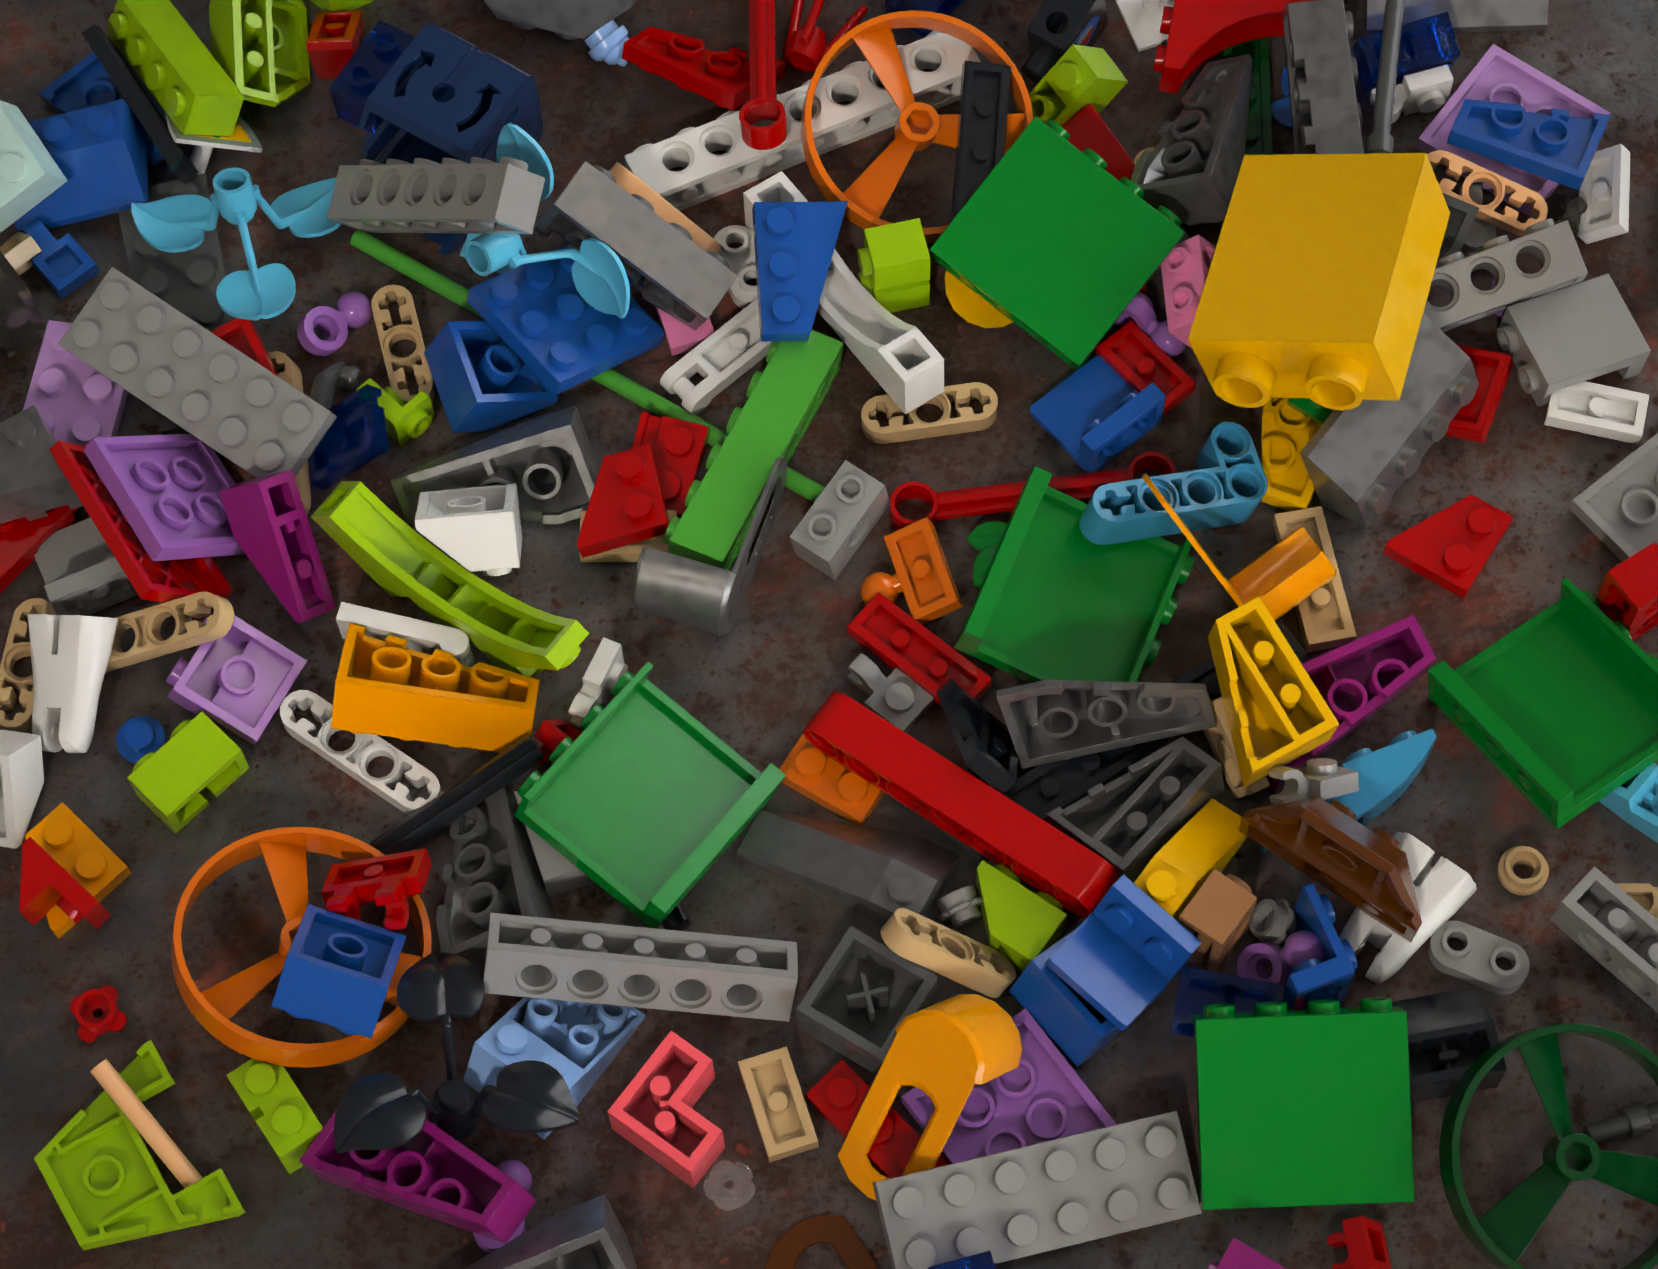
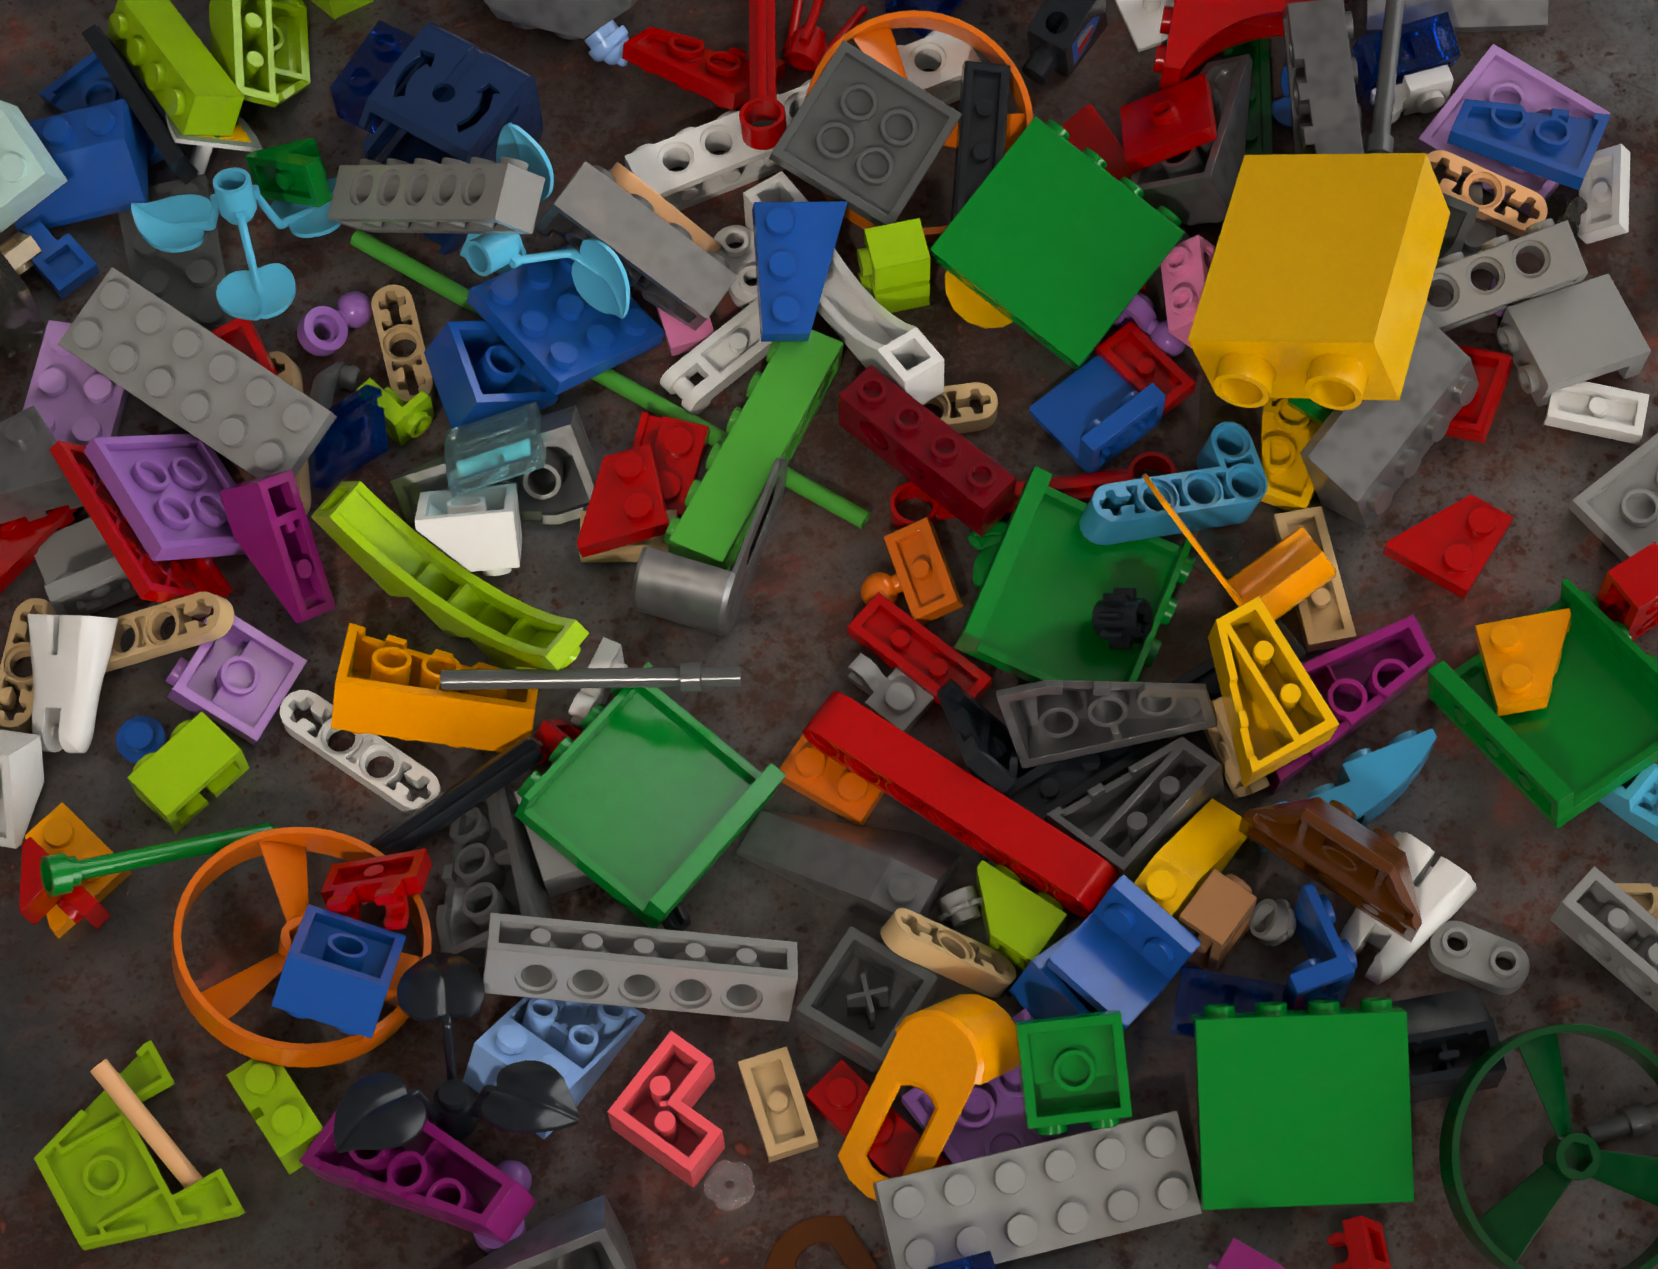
red plate [69,985,127,1043] -> none
red slope [306,10,364,79] -> none
white plate [336,602,474,667] -> none
light grey brick [789,460,890,580] -> none
lime slope [1016,44,1128,126] -> none
medium lavender plate [1237,930,1324,994] -> none
light grey plate [1269,758,1359,804] -> none
tan plate [1497,846,1549,896] -> none
none -> green piece [40,822,276,897]
none -> green slope [245,138,333,208]
none -> dark grey bar [440,662,742,692]
none -> clear light blue slope [445,402,547,497]
none -> dark grey plate [769,40,962,226]
none -> dark red brick [838,365,1016,537]
none -> green plate [1015,1010,1132,1135]
none -> black gear [1092,588,1154,649]
none -> red plate [1120,73,1217,173]
none -> light orange wing [1475,608,1571,716]

